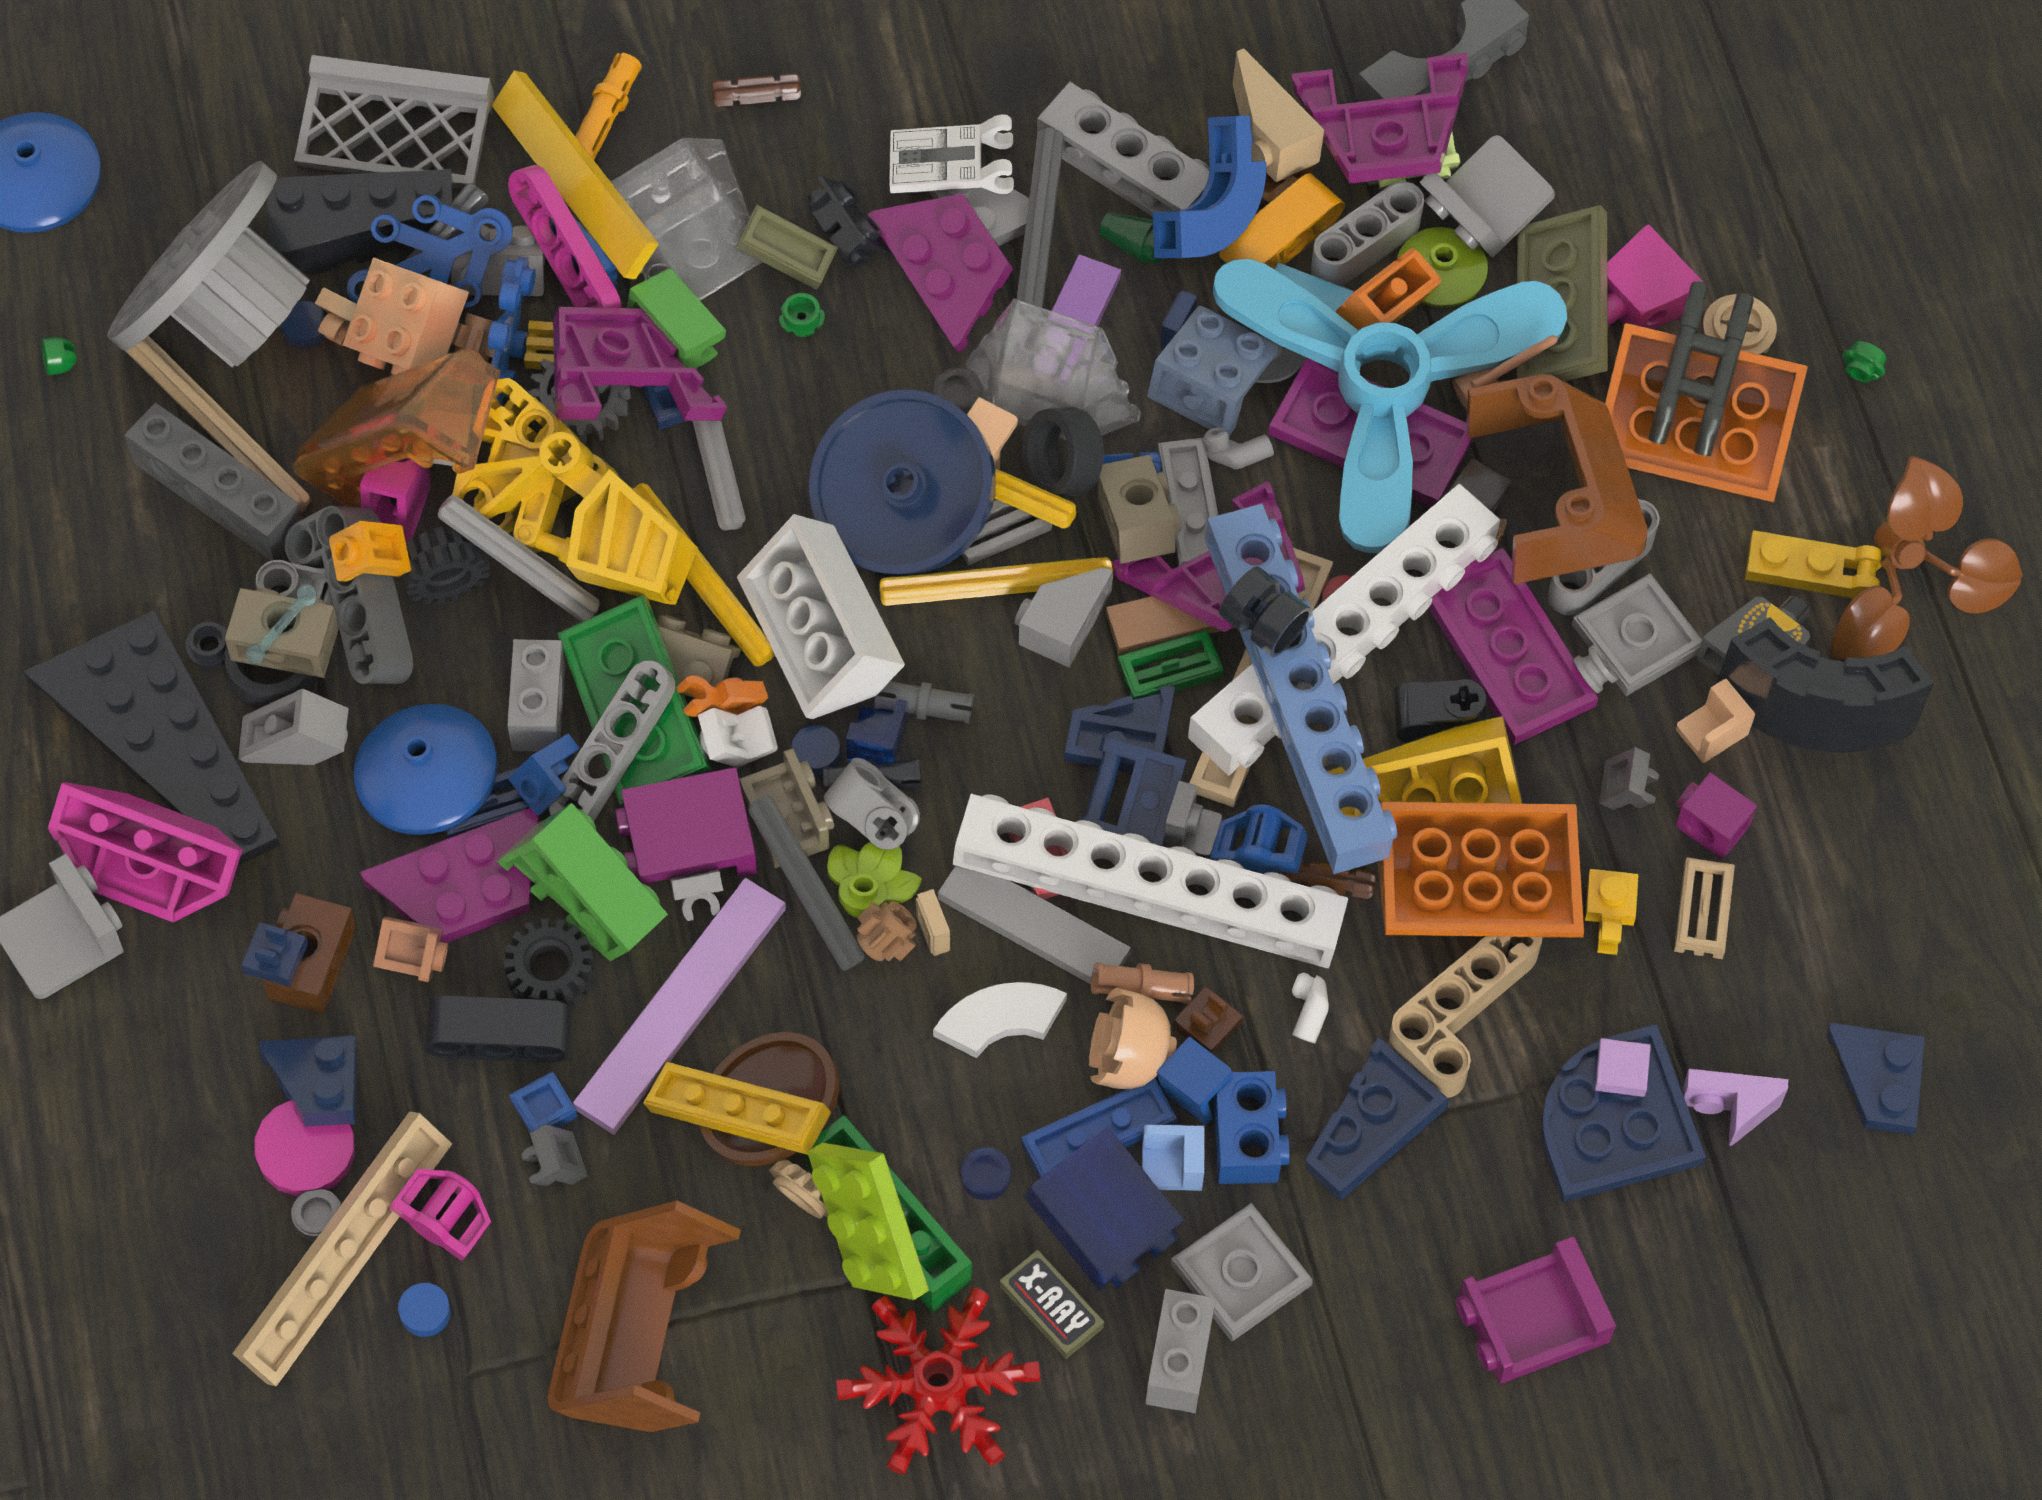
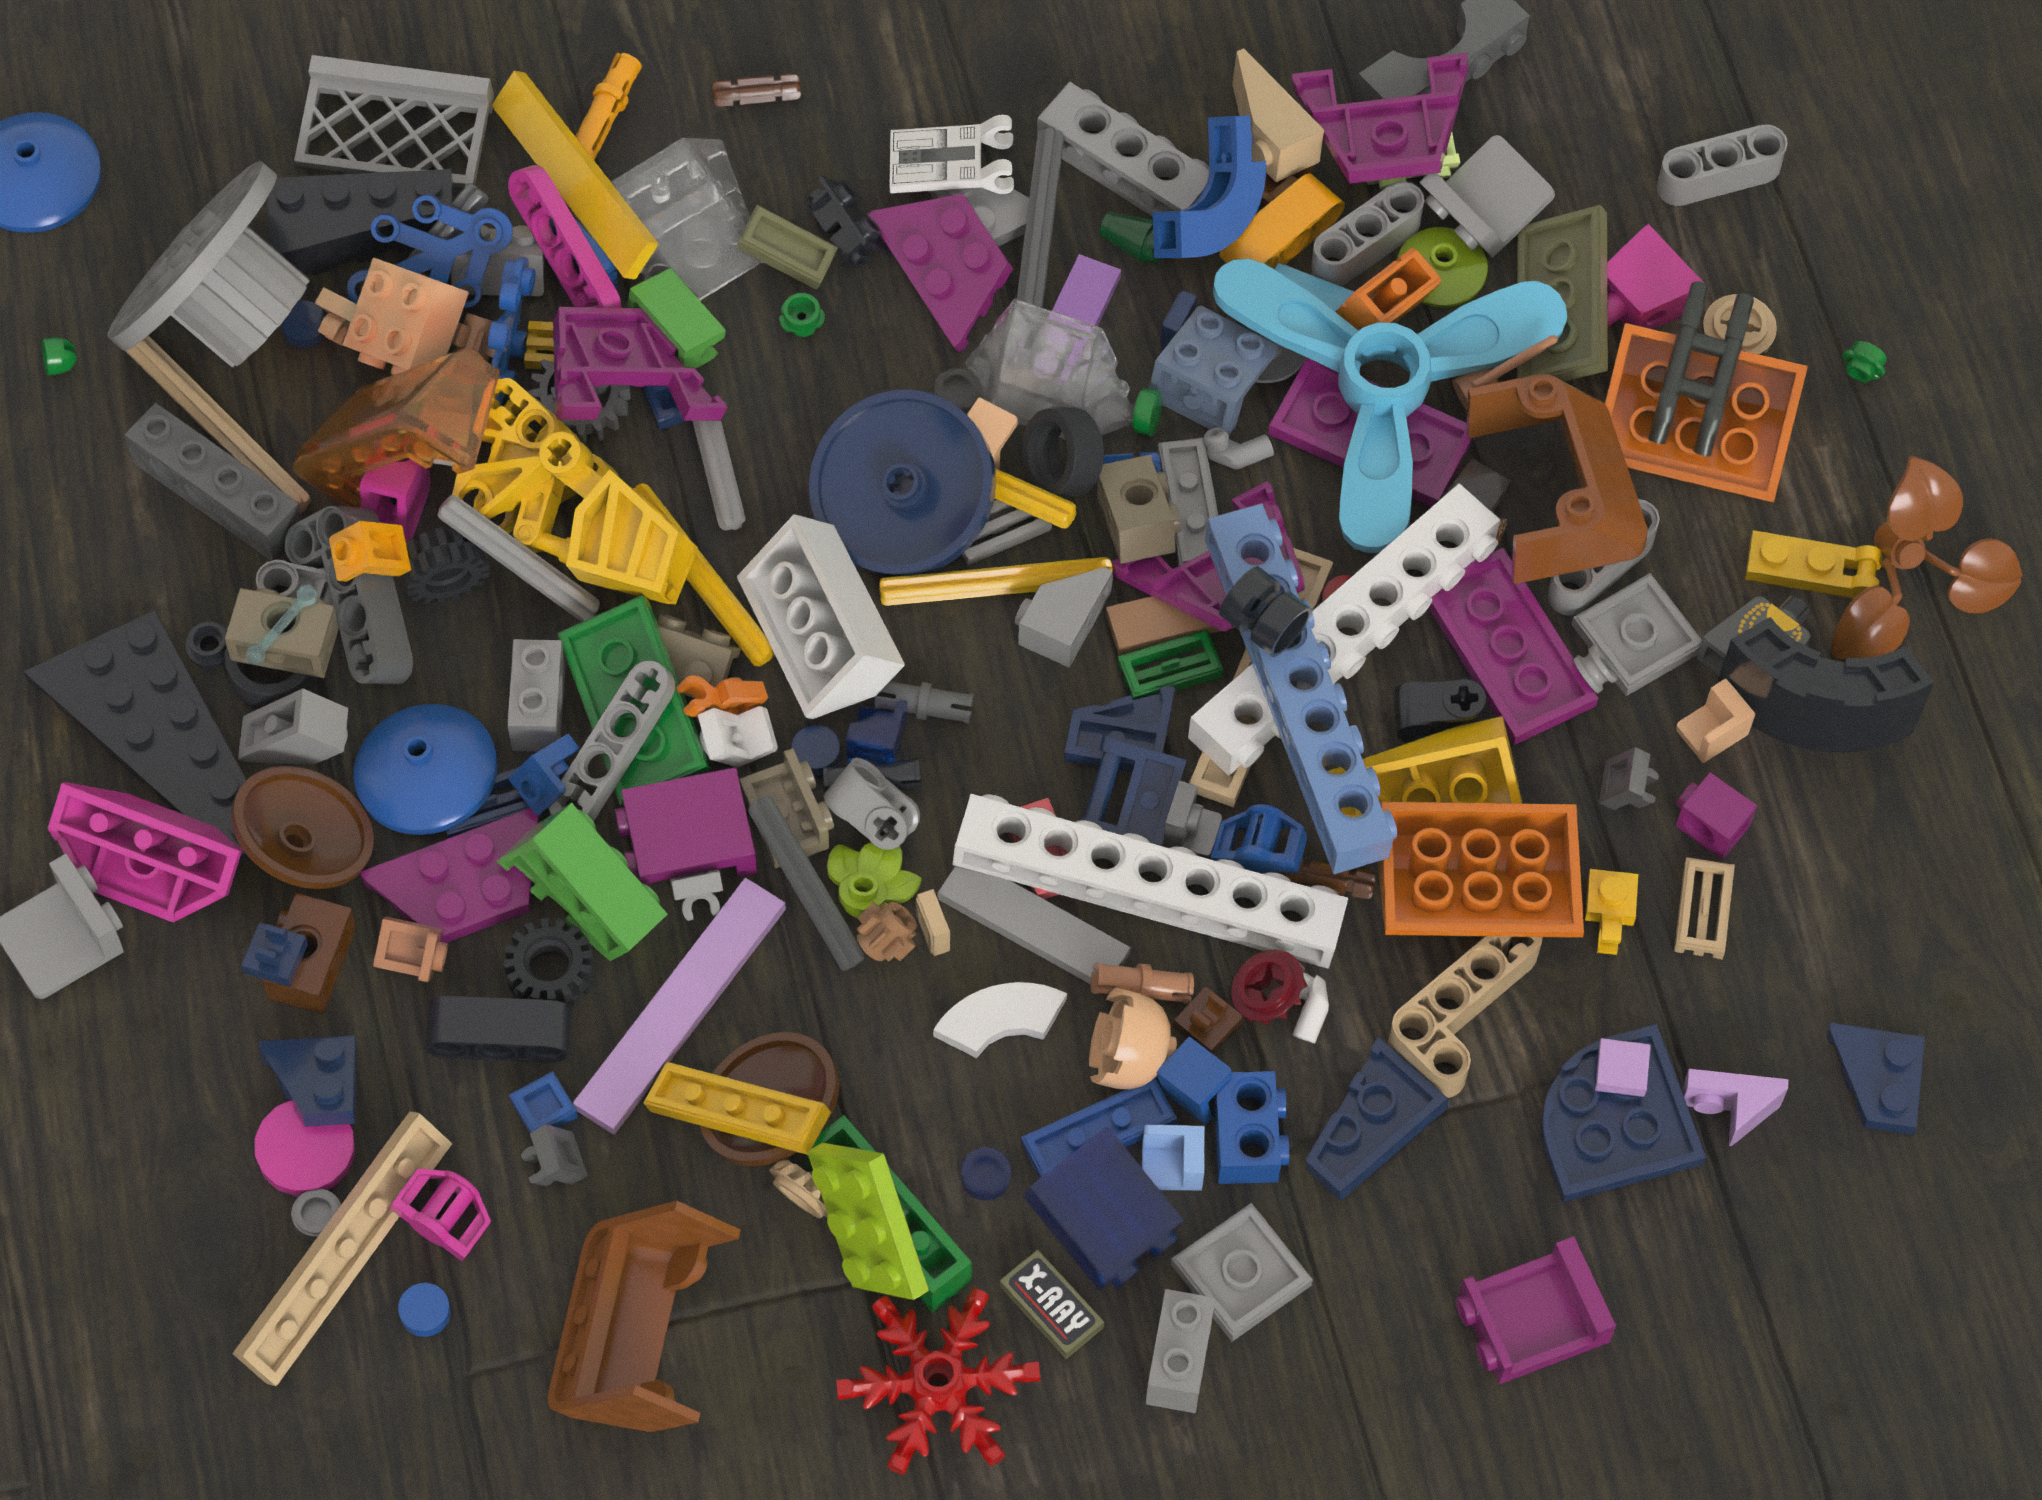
none -> reddish brown dish [231,766,374,889]
none -> green tile [1132,388,1163,437]
none -> dark red gear [1231,949,1308,1025]
none -> light grey beam [1656,125,1788,206]

